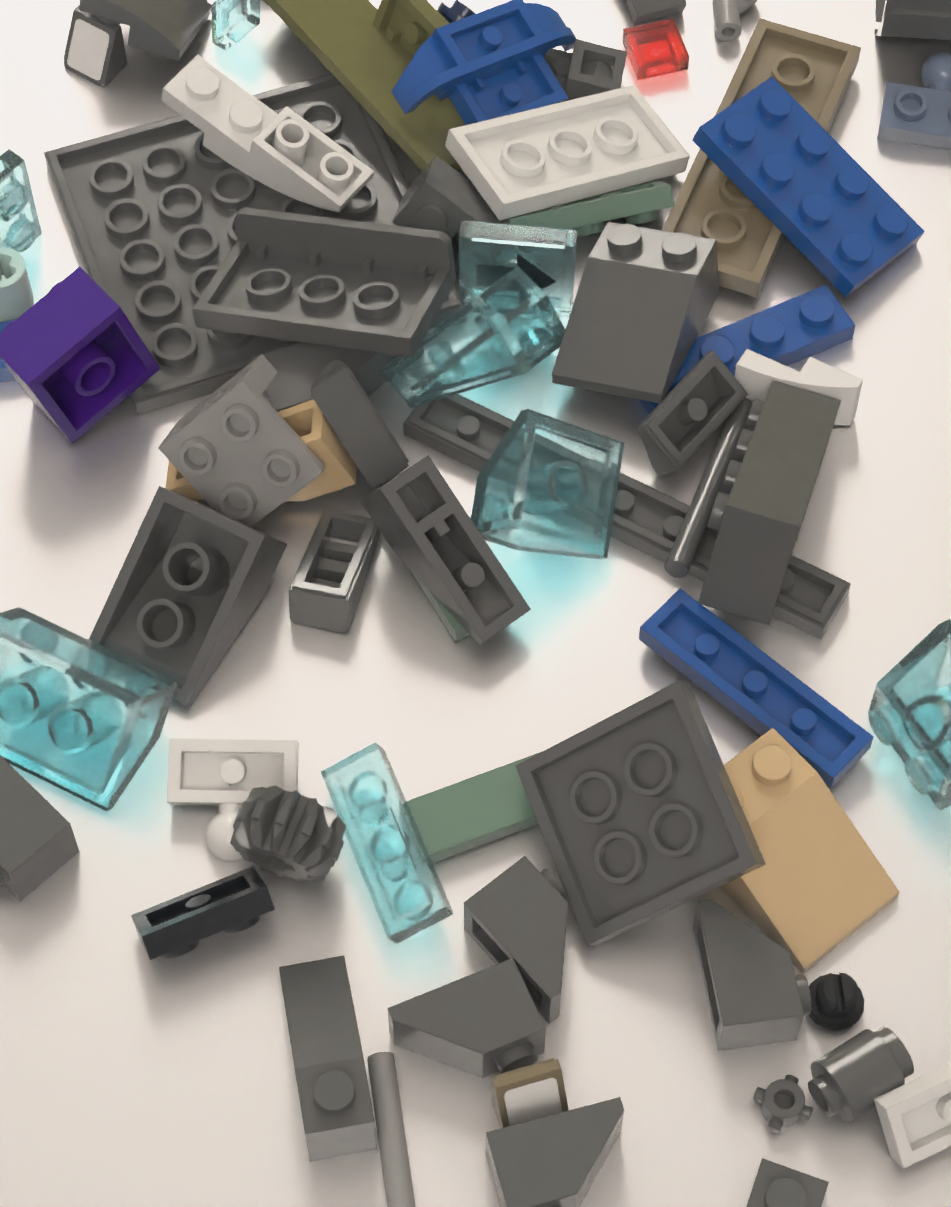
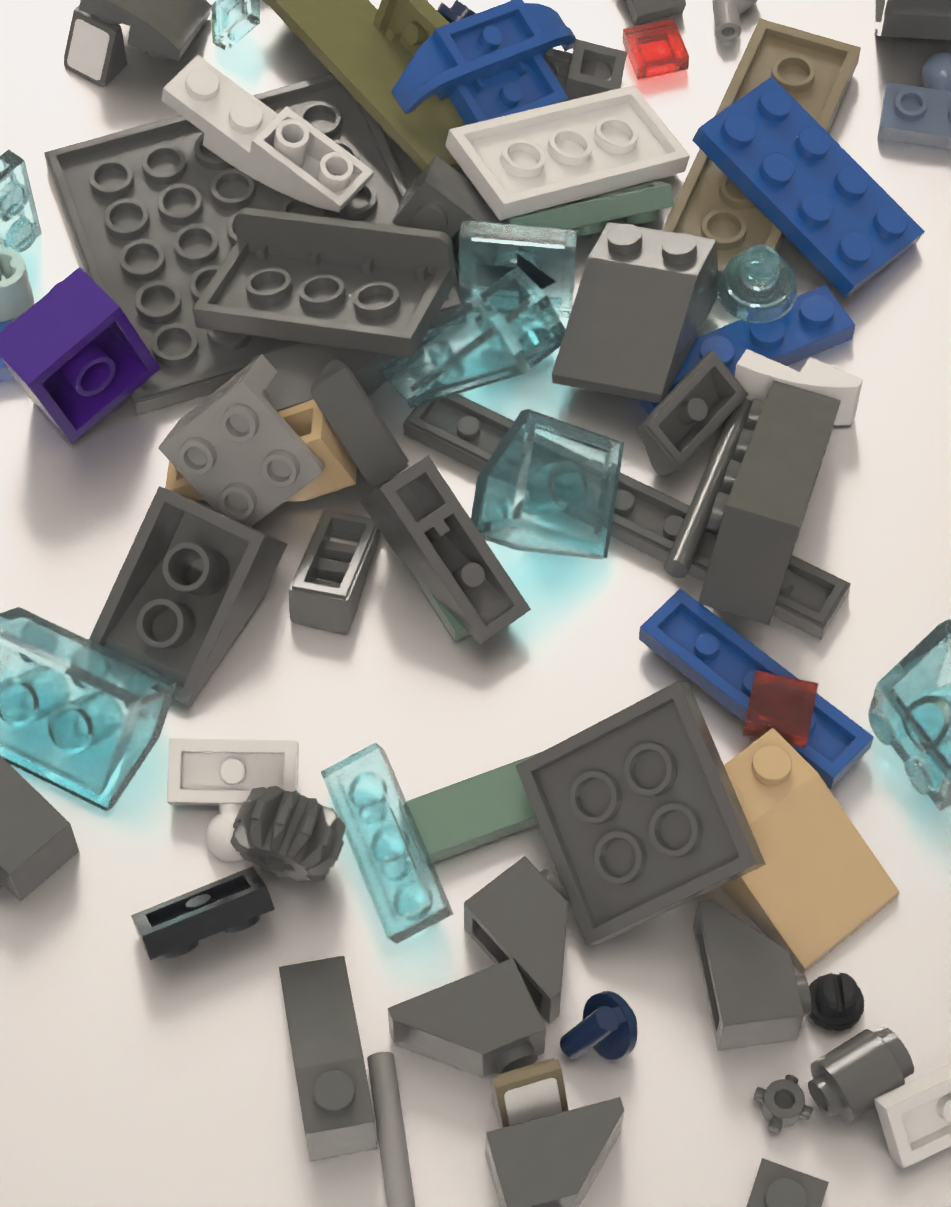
none -> dark blue plate [560,991,637,1060]
none -> clear light blue brick [717,245,797,323]
none -> clear red tile [743,671,818,748]

